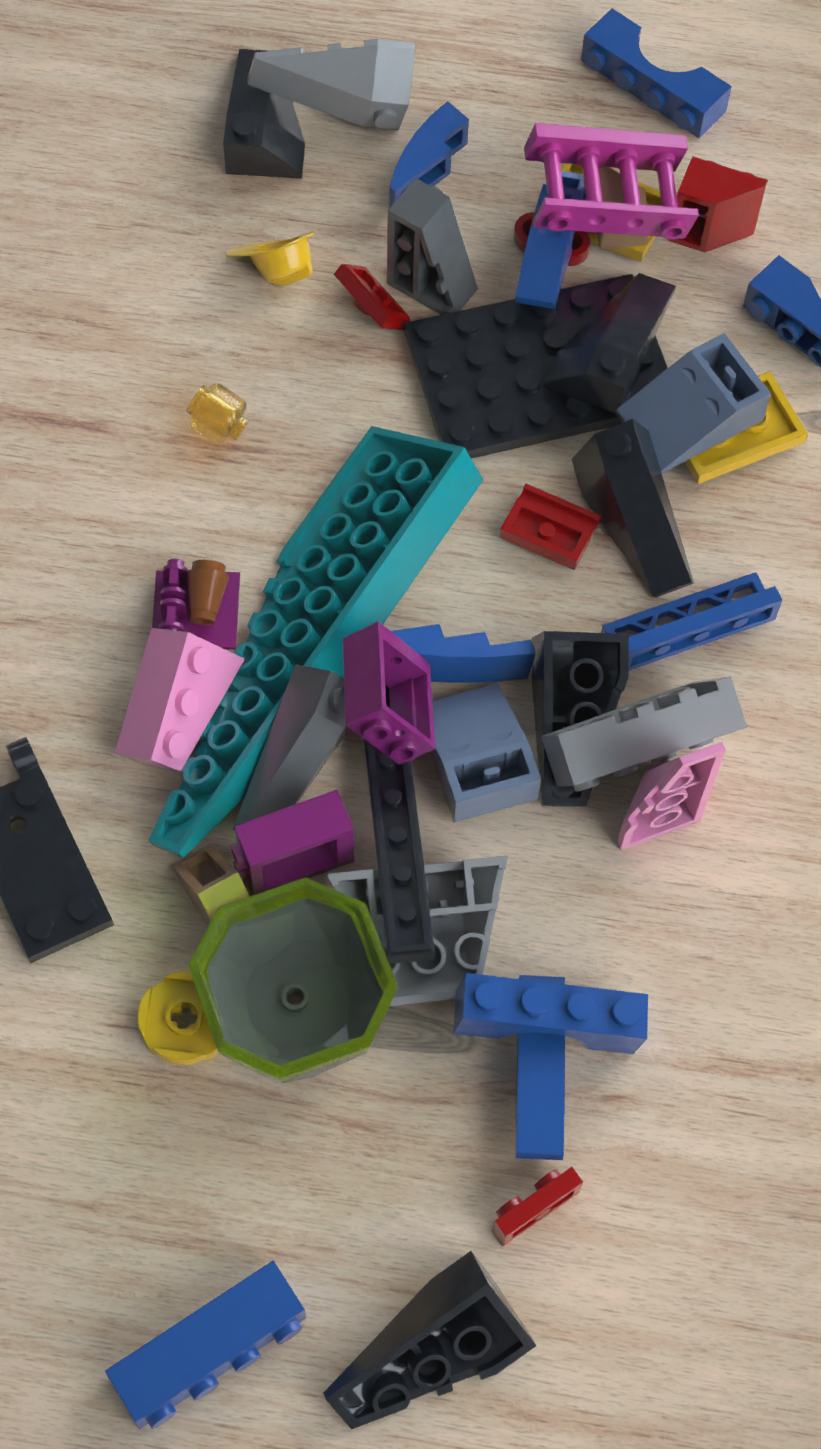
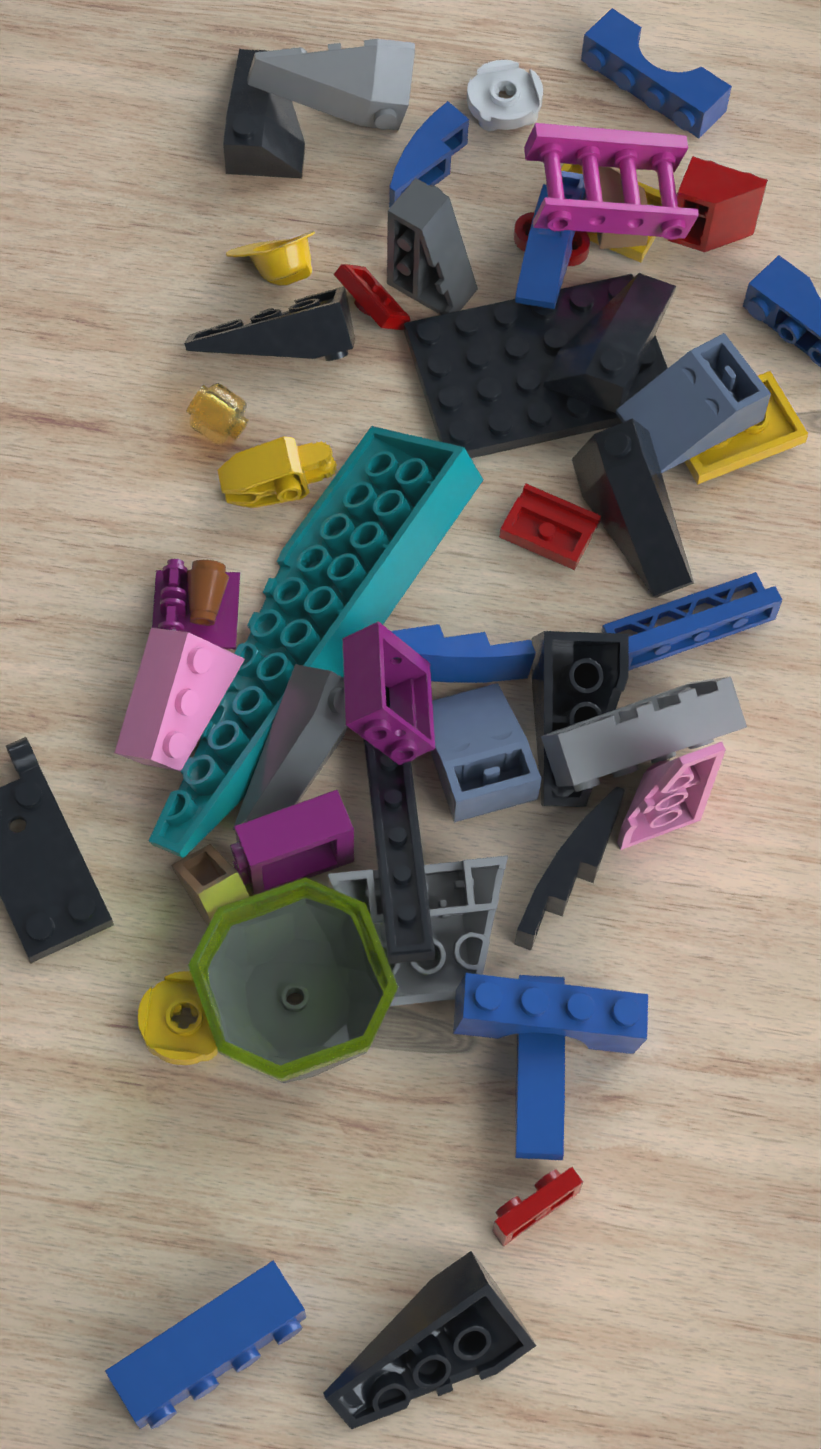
none -> black wedge [184,286,355,361]
none -> yellow hinge [217,436,337,508]
none -> white plate [467,60,543,131]
none -> black slope [514,787,625,950]

